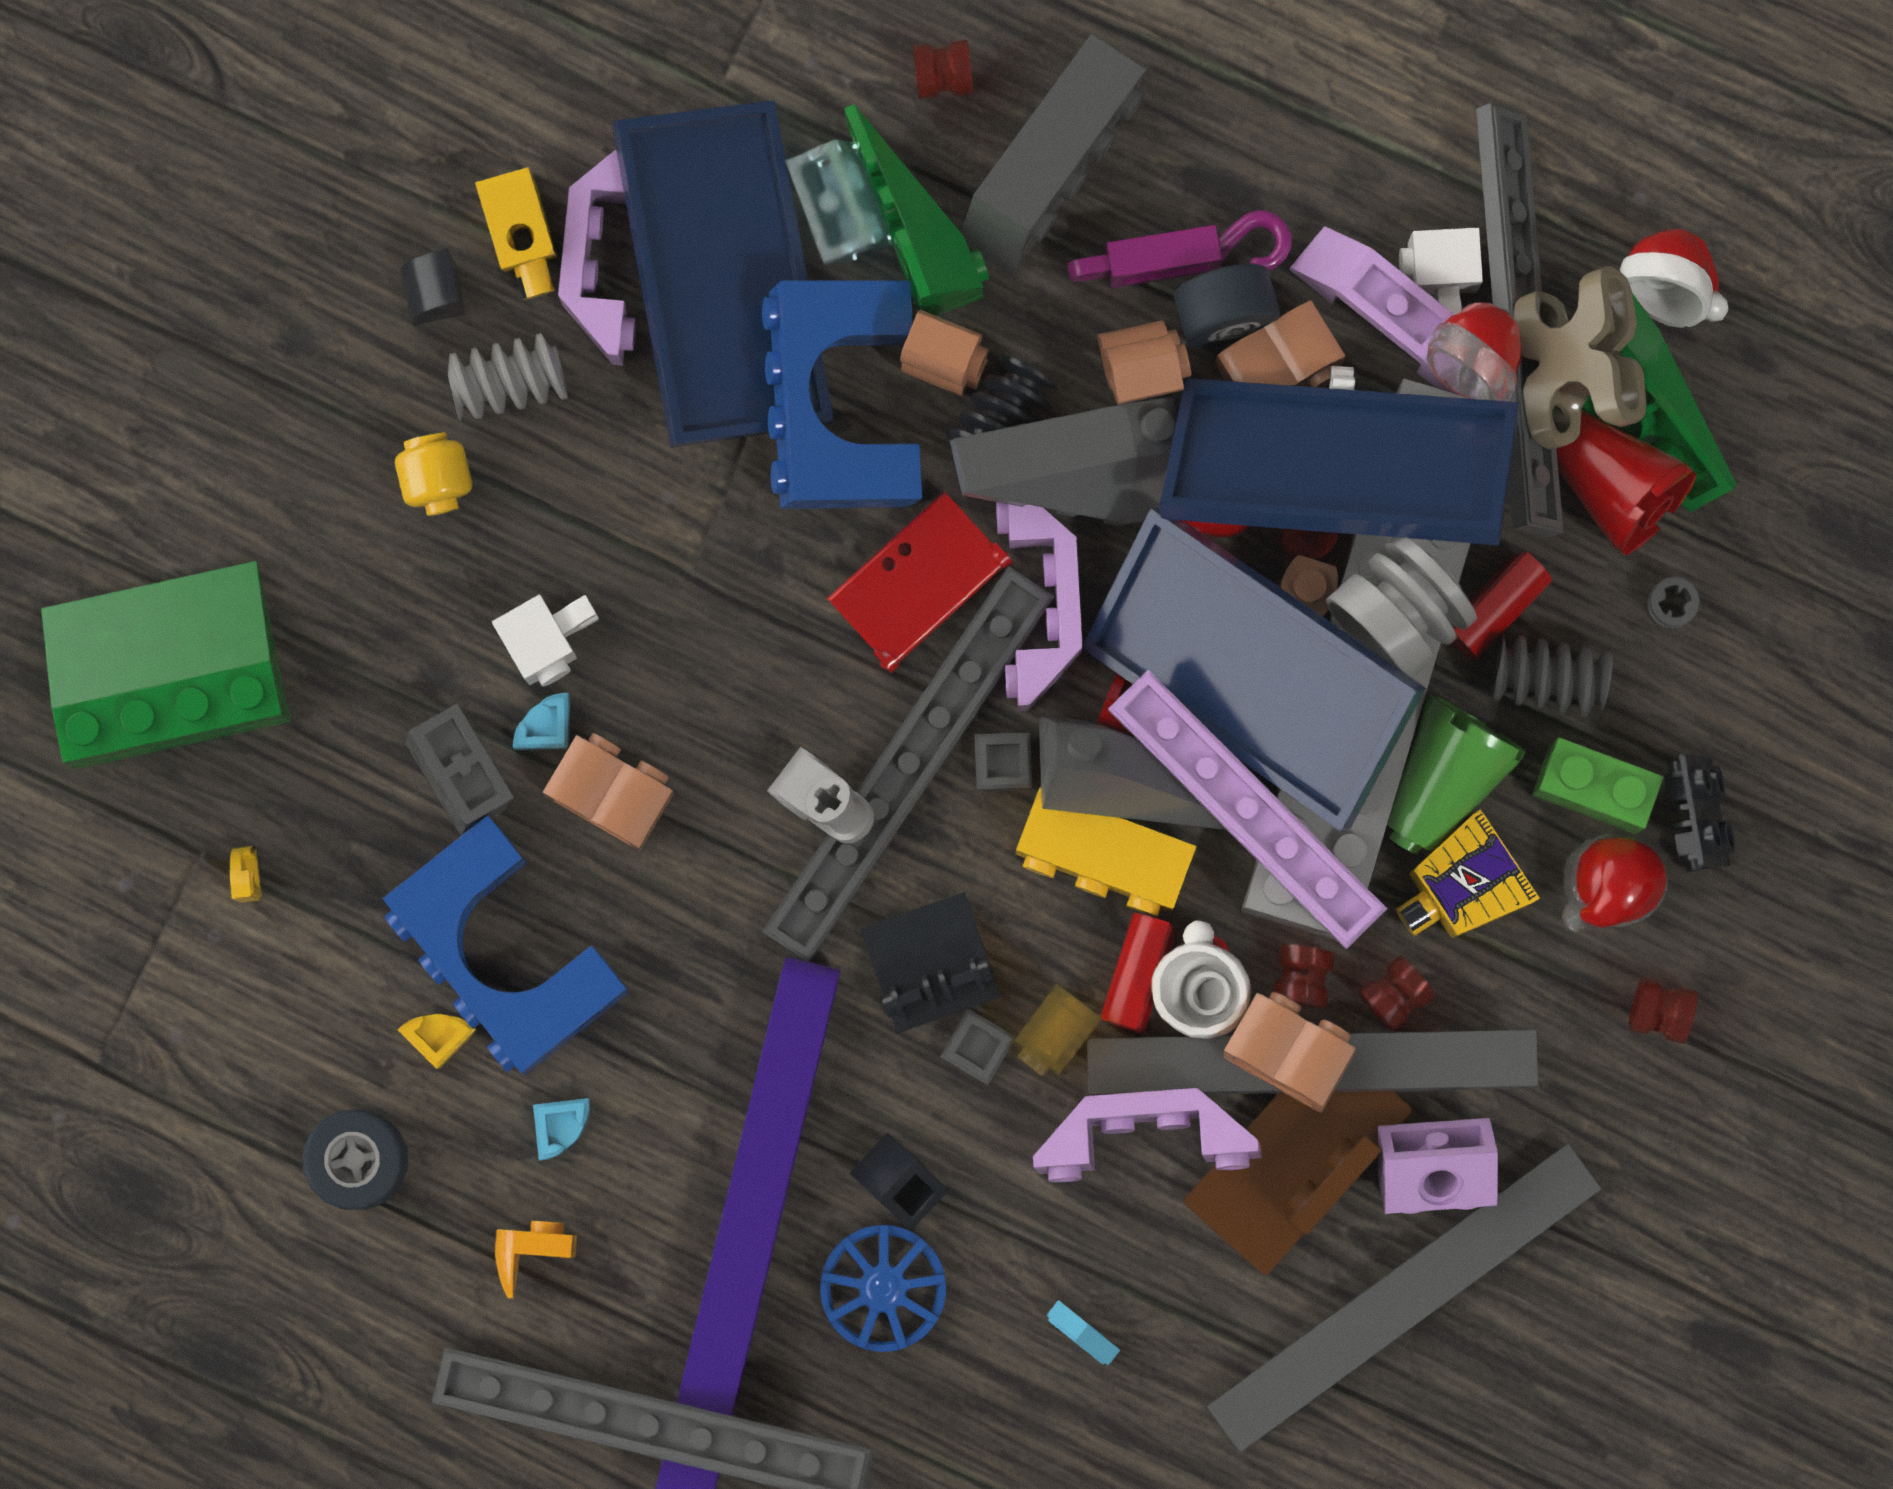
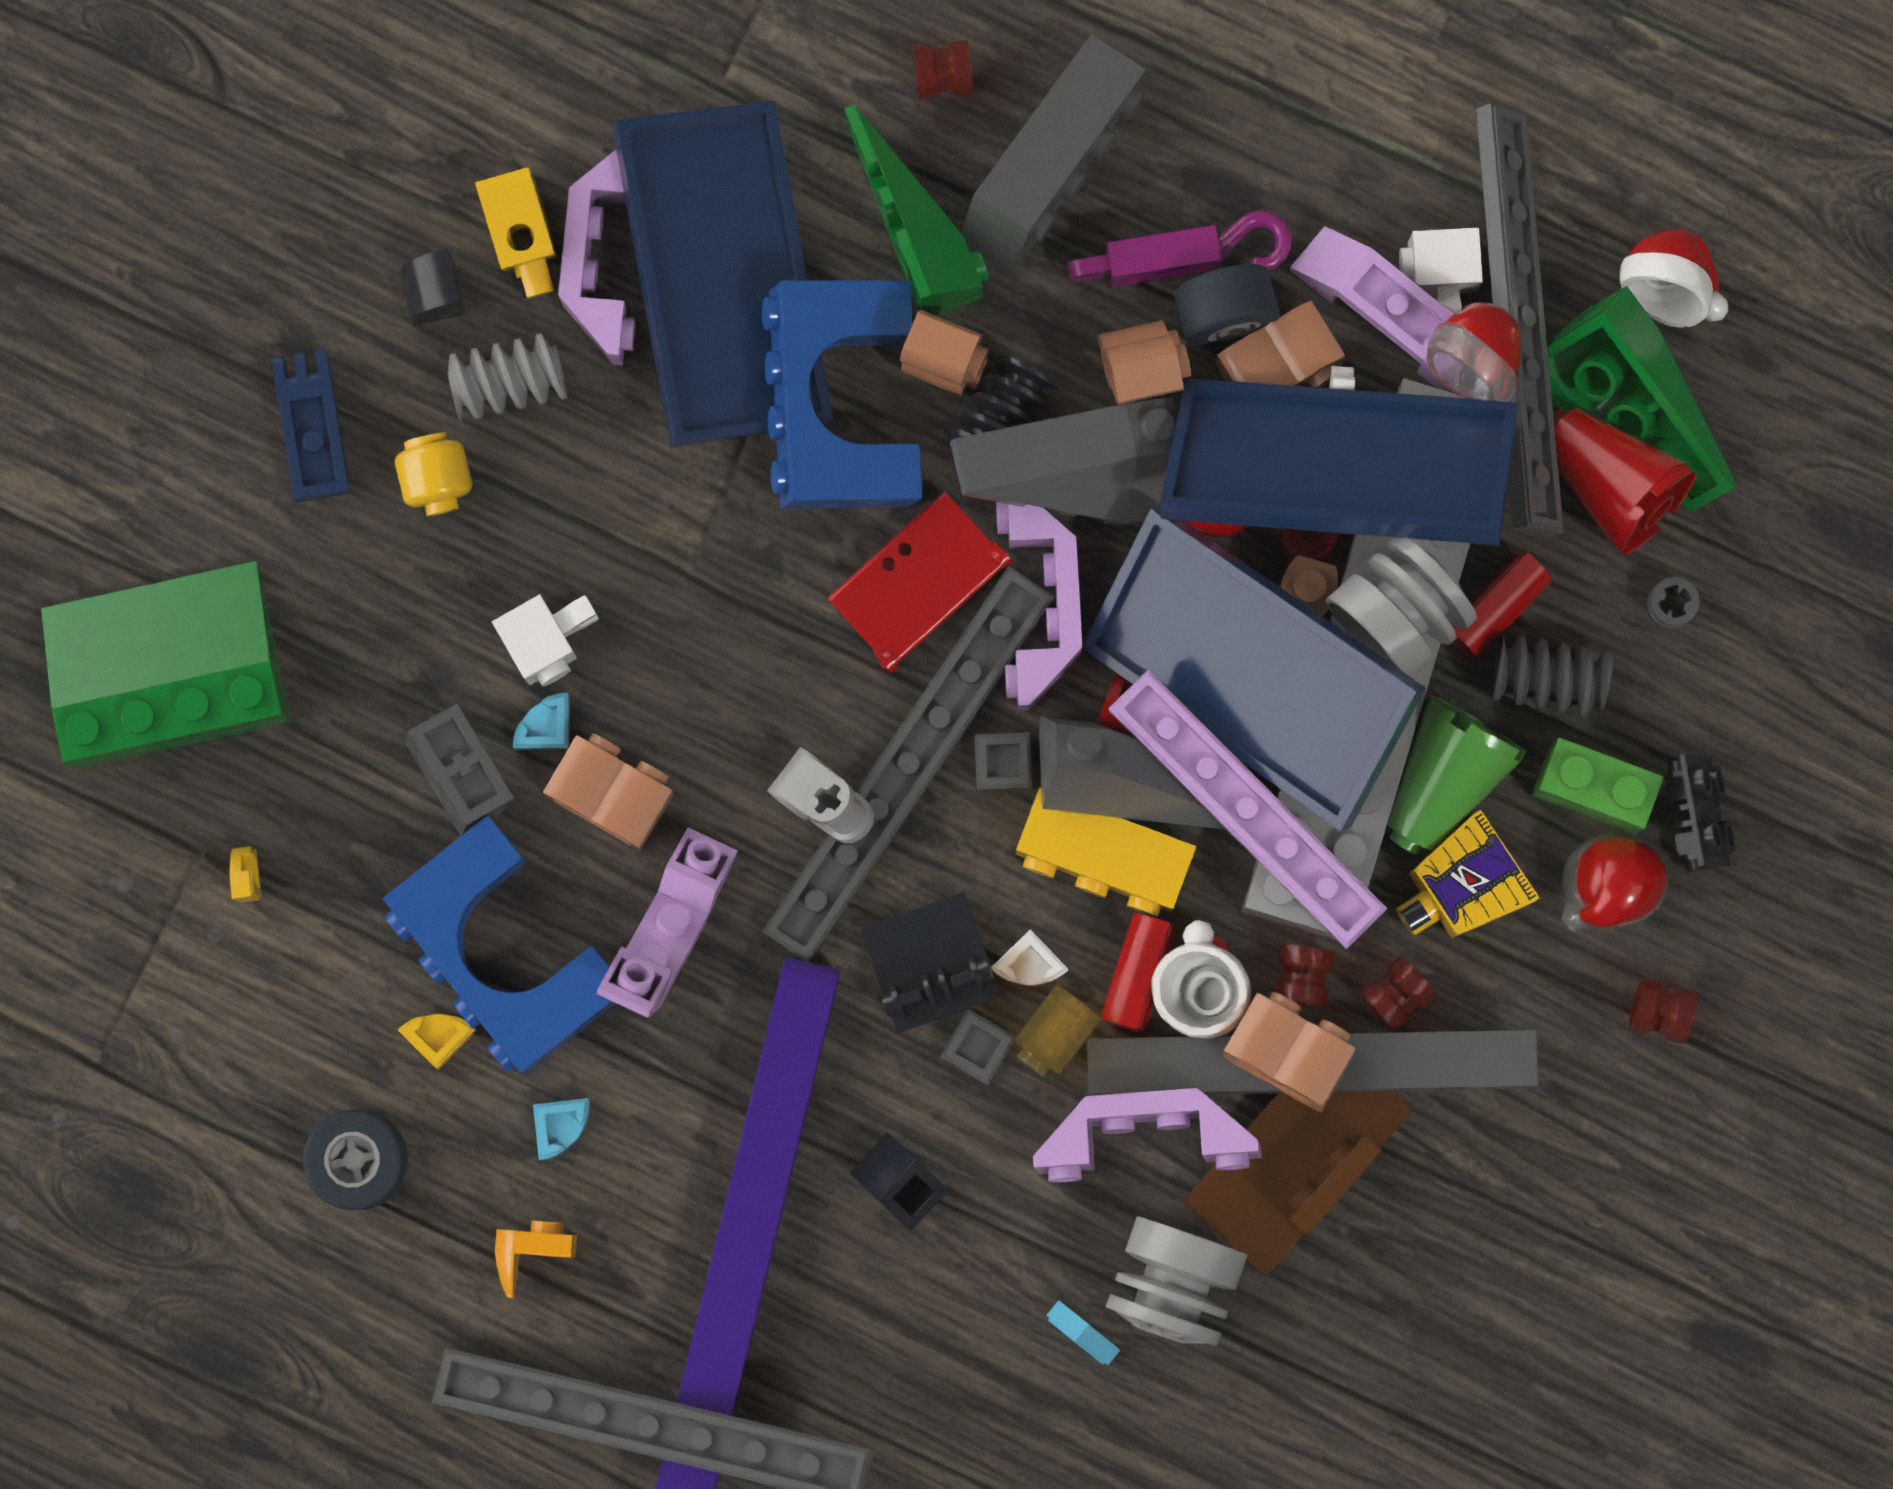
clear light blue brick [786,140,893,265] -> none
blue wheel [820,1225,946,1352] -> none
dark grey tile [1206,1144,1601,1453] -> none
lavender brick [1378,1118,1498,1214] -> none
dark tan piece [1514,266,1646,450] -> none
none -> dark blue hinge [272,348,352,503]
none -> lavender slope [596,828,738,1018]
none -> white tile [992,930,1069,986]
none -> light grey wheel [1106,1216,1248,1346]

